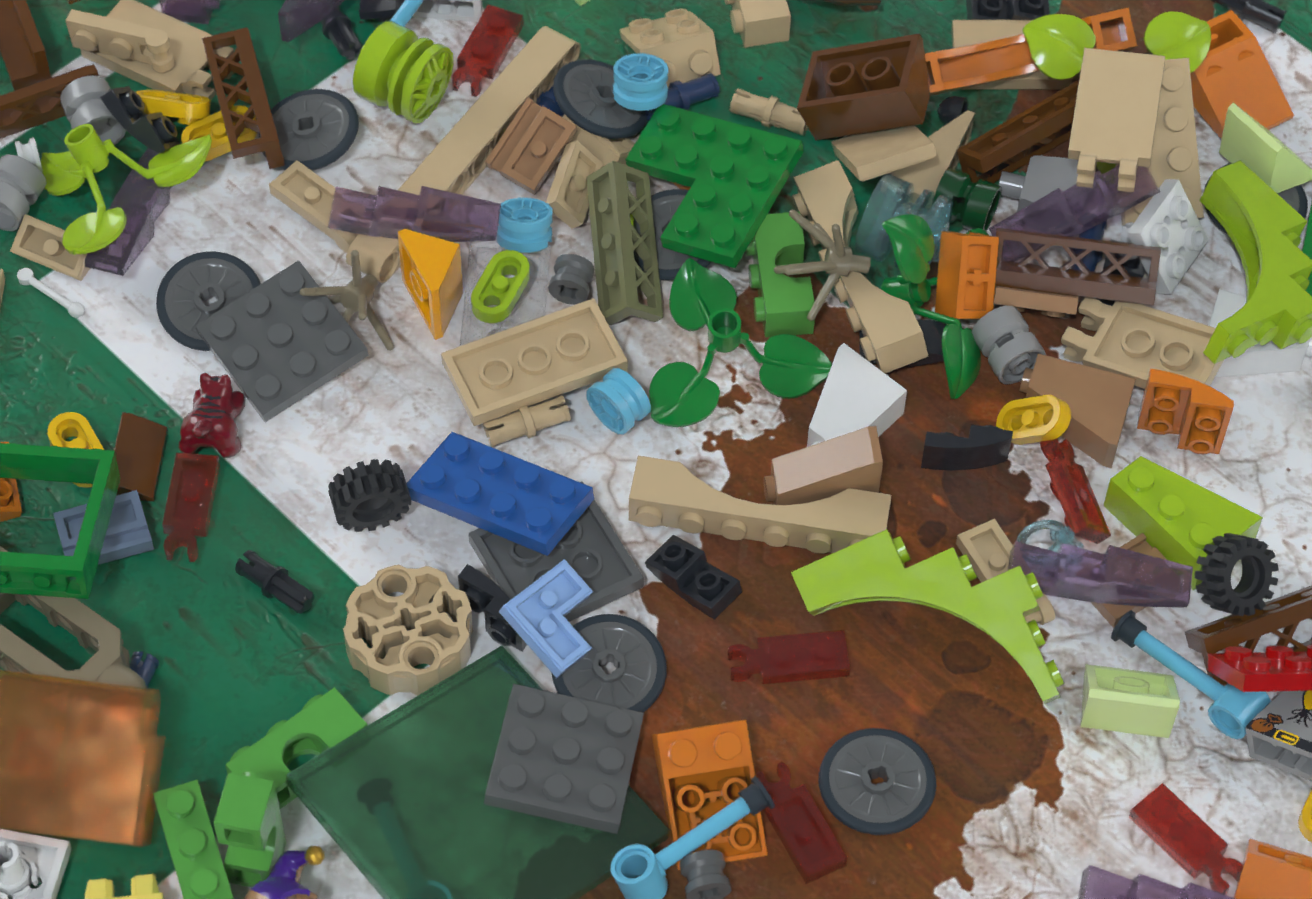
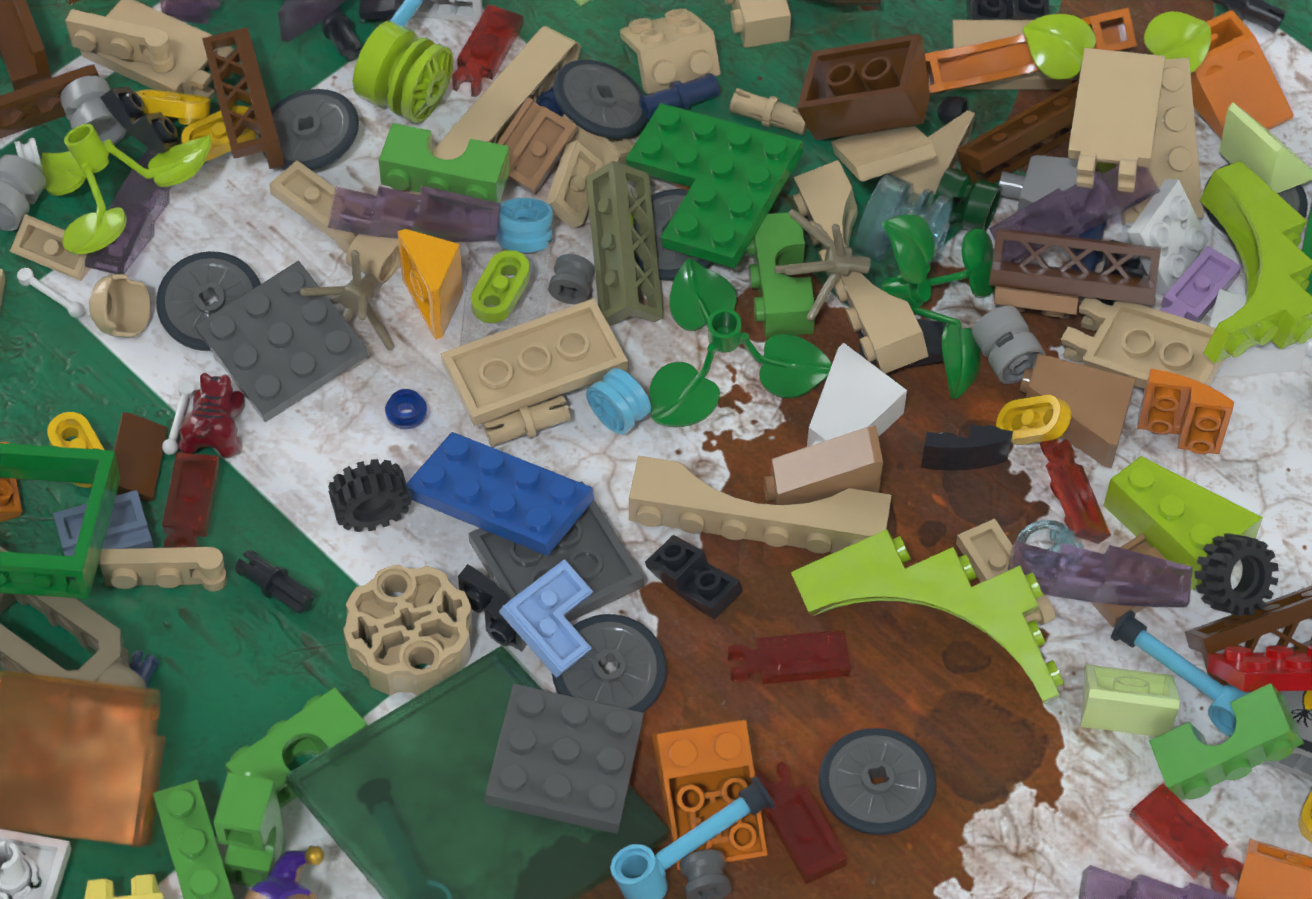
medium azure wheel [613,53,669,111] -> none
orange hinge [935,231,999,319] -> none
none -> tan hair [89,274,151,337]
none -> tan plate [100,547,227,592]
none -> white hinge [162,381,195,455]
none -> bright green arch [378,123,510,208]
none -> clear blue plate [385,389,427,429]
none -> bright green arch [1149,683,1304,800]
none -> lavender plate [1159,246,1242,323]

